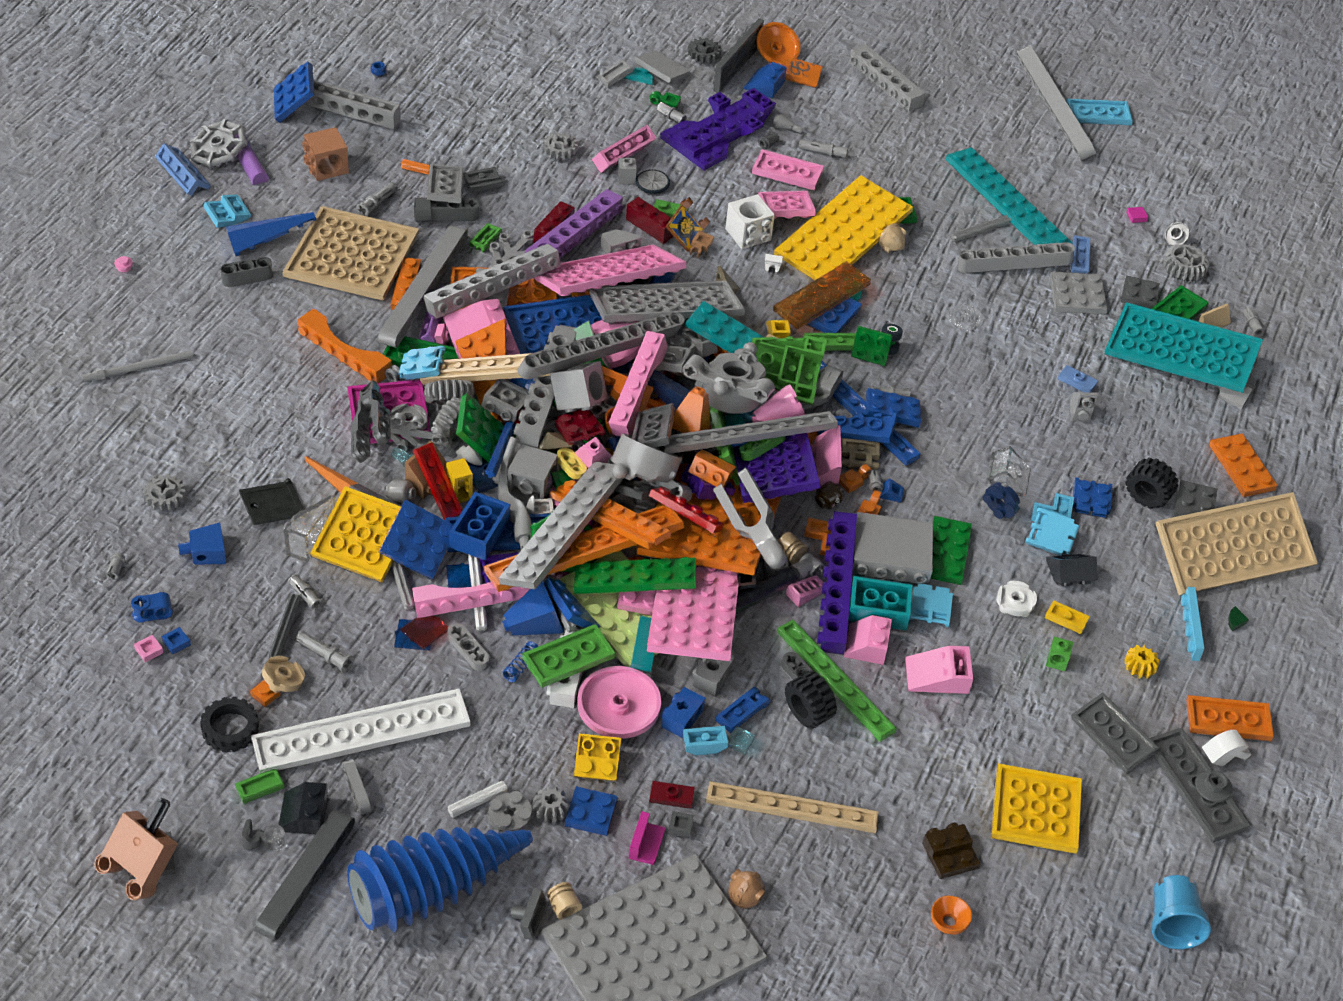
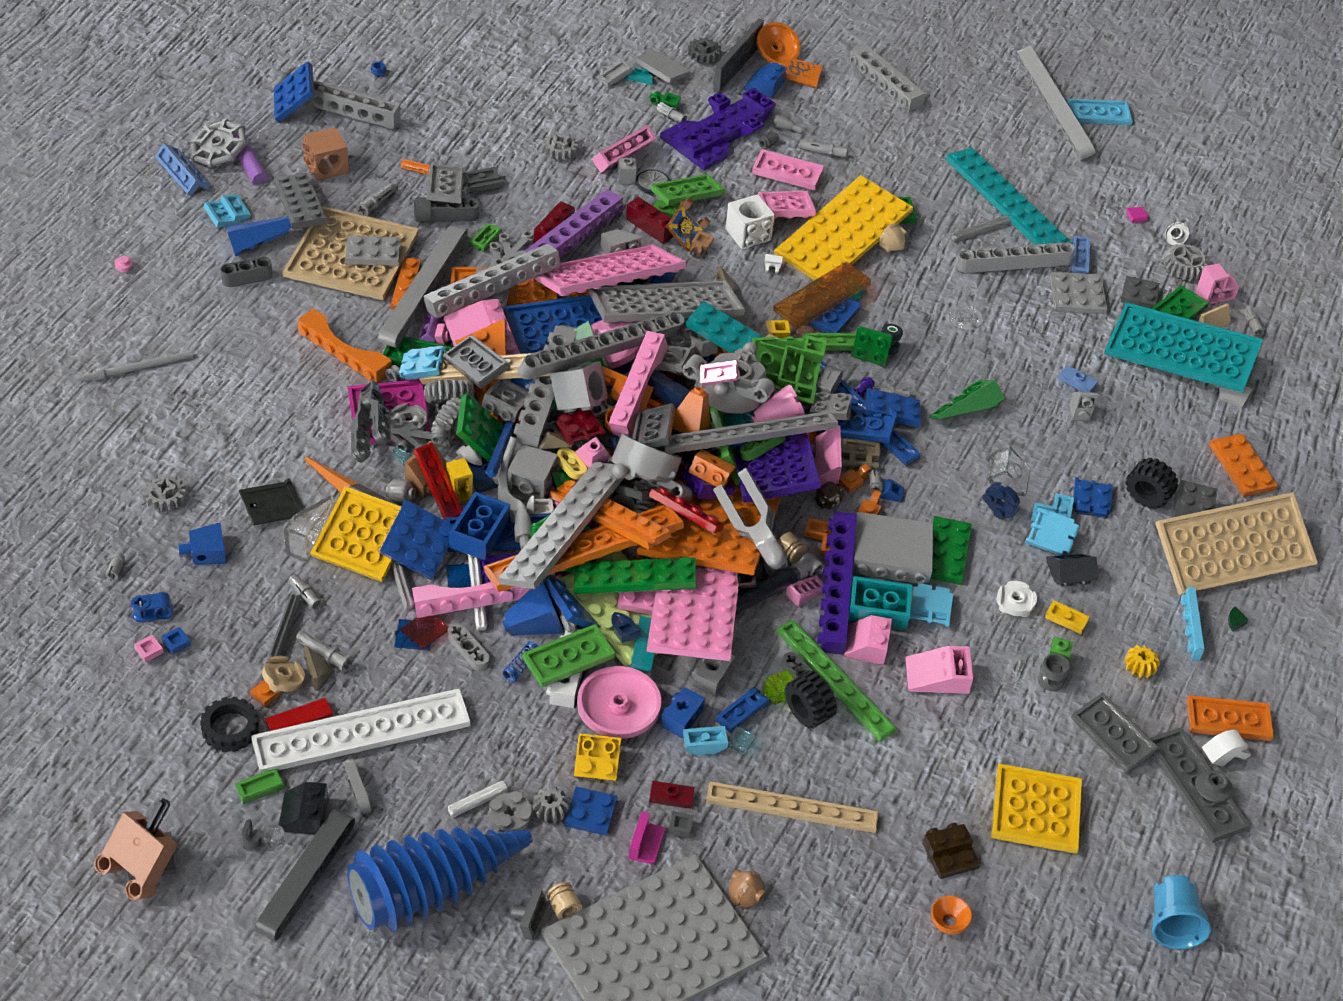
none -> red tile [265,698,333,731]
none -> dark grey plate [274,172,327,230]
none -> dark tan slope [303,646,334,691]
none -> light grey plate [345,235,400,266]
none -> tile [442,334,510,388]
none -> dark blue plate [611,612,641,643]
none -> bright green plate [651,174,725,206]
none -> plate [700,360,740,386]
none -> clear neon green brick [763,669,794,705]
none -> light grey plate [810,392,852,420]
none -> dark purple pin [853,377,875,398]
none -> green wedge [929,379,1005,419]
none -> dark grey wheel [1038,654,1070,691]
none -> bright pink brick [1196,263,1240,305]

